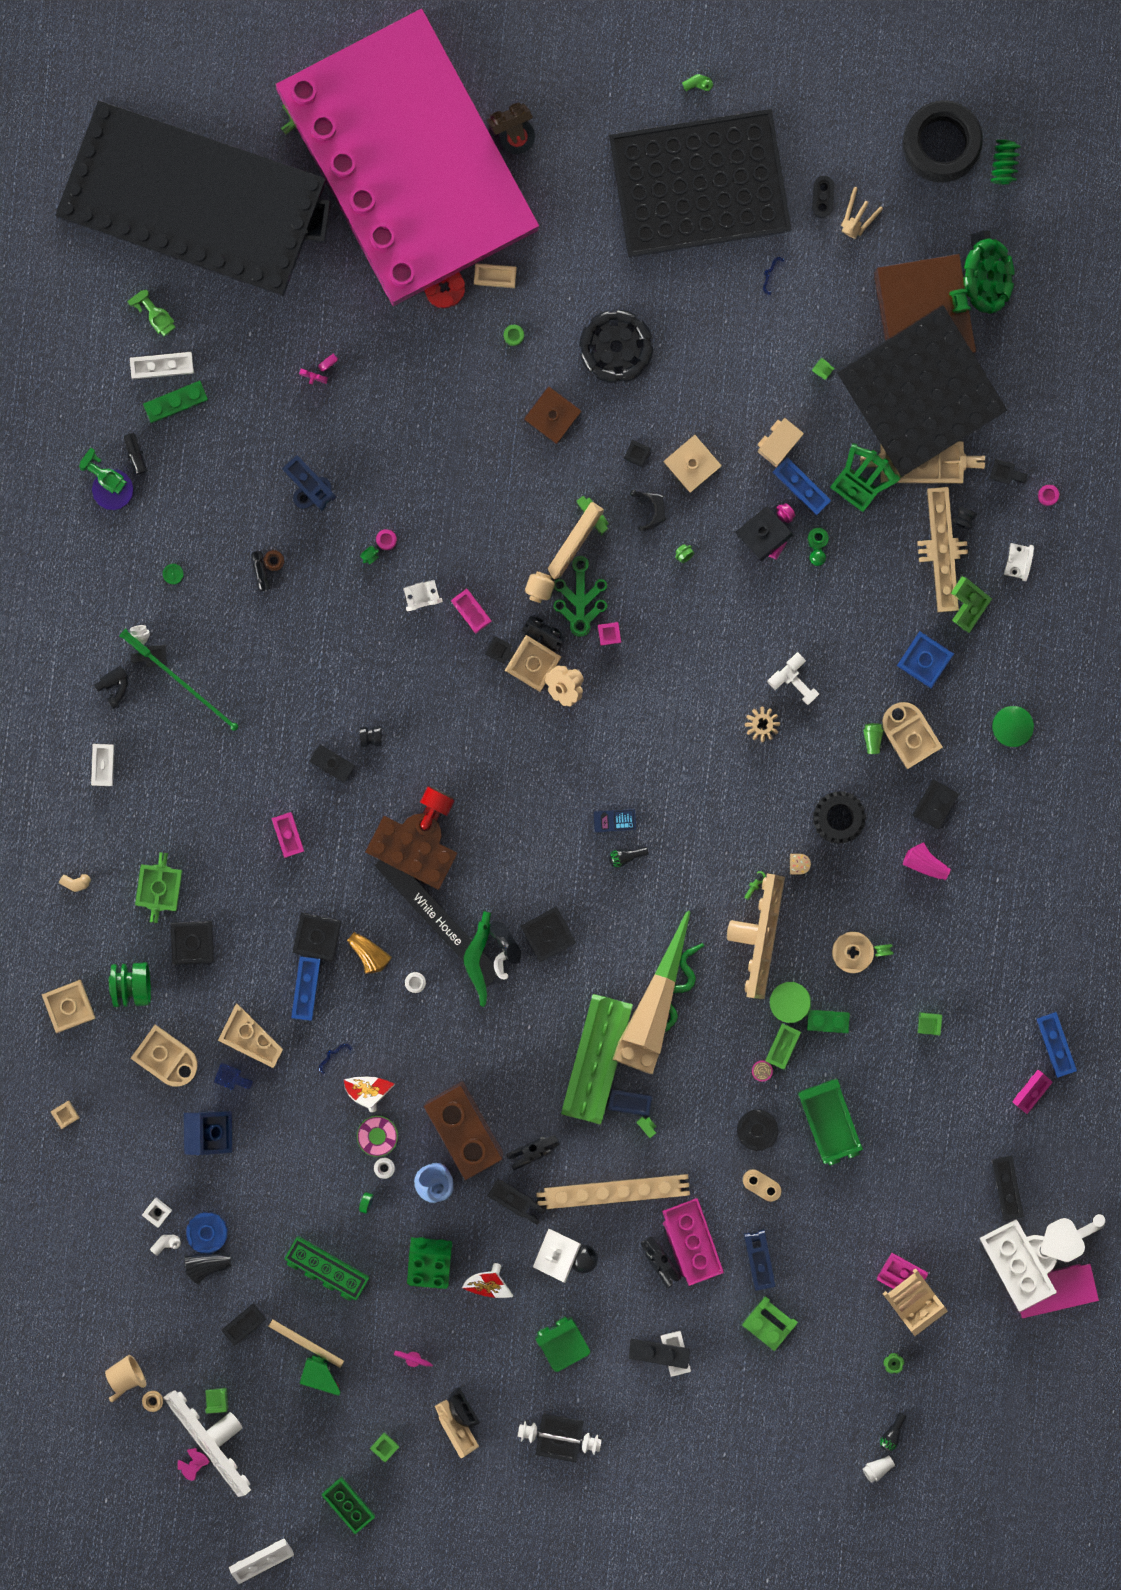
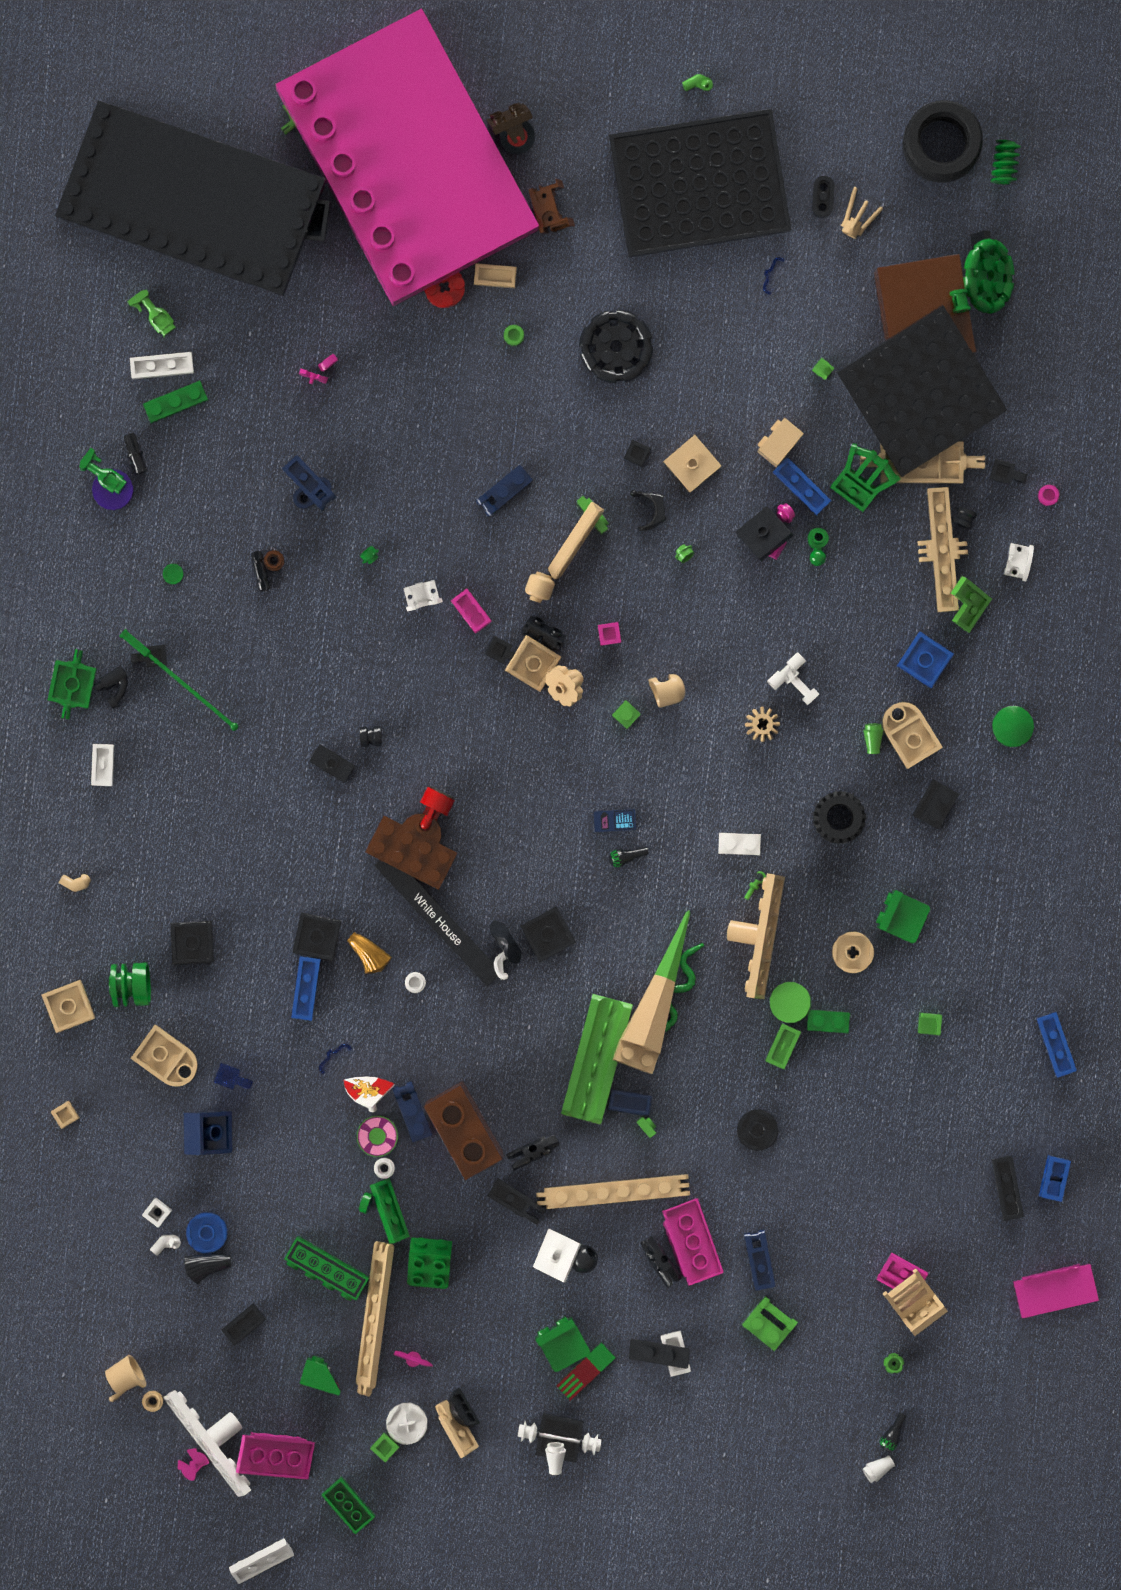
white plate [130,625,150,645] -> none
bright green plate [135,852,183,923] -> none
bright green panel [205,1388,228,1414] -> none
tan wing [218,1003,283,1068] -> none
tan bar [268,1319,344,1368] -> none
dark pink plate [271,812,304,858] -> none
dark pink tile [376,529,397,551] -> none
light blue piece [414,1162,454,1203] -> none
shield [462,1263,513,1298] -> none
green piece [464,911,491,1007] -> none
reddish brown plate [524,386,582,444] -> none
green plant [553,556,607,637] -> none
tan plate [743,1169,781,1202] -> none
tile [752,1060,773,1081] -> none
tan tile [790,854,811,874] -> none
green panel [797,1078,863,1166] -> none
bright green bush [874,944,893,957] -> none
dark pink piece [903,843,951,880] -> none
white plate [980,1214,1105,1313] -> none
dark pink plate [1012,1070,1053,1114] -> none
none -> green plate [47,649,97,720]
none -> dark pink piece [236,1432,315,1479]
none -> tan hinge [356,1241,394,1397]
none -> green plate [369,1178,410,1244]
none -> white tile [386,1403,427,1445]
none -> dark blue plate [392,1081,432,1142]
none -> dark blue plate [475,465,533,517]
none -> reddish brown piece [528,179,575,234]
none -> white cone [545,1442,566,1475]
none -> tile [556,1342,616,1401]
none -> bright green plate [612,700,641,729]
none -> tan helmet [648,674,685,708]
none -> white plate [718,833,761,855]
none -> green bracket [876,890,930,943]
none -> blue brick [1039,1155,1071,1202]

